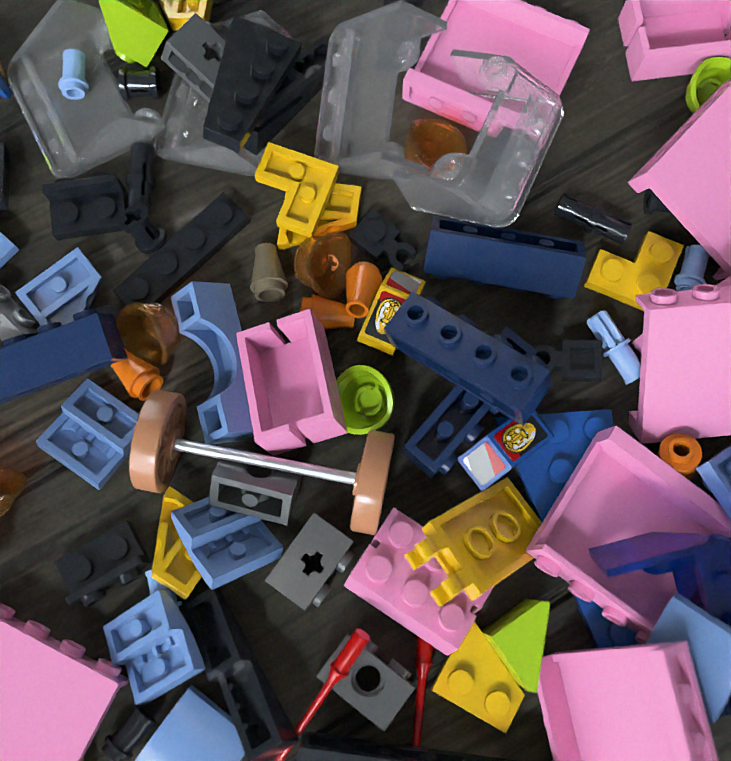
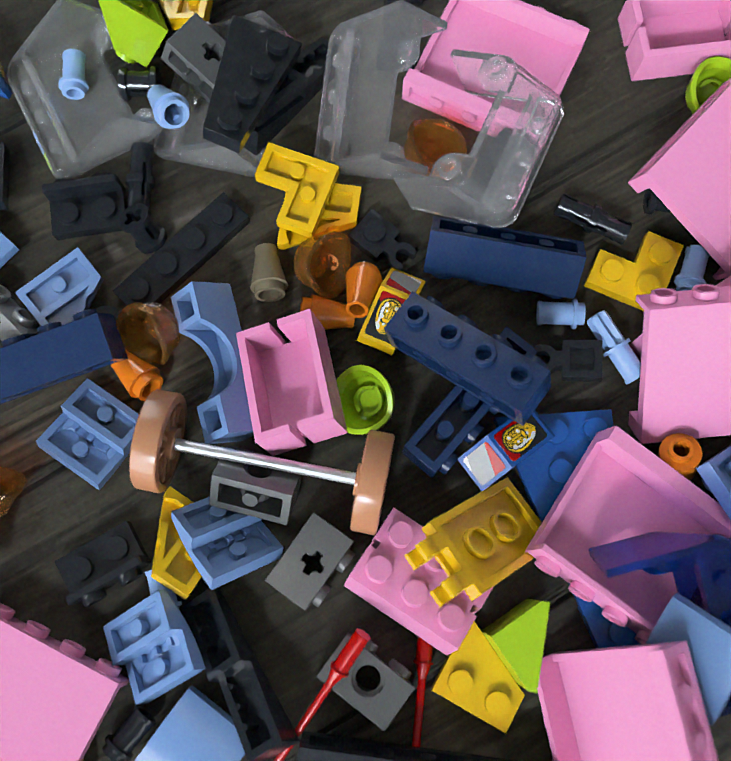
none -> light blue cone [147,84,190,129]
none -> light blue pin [536,299,586,329]

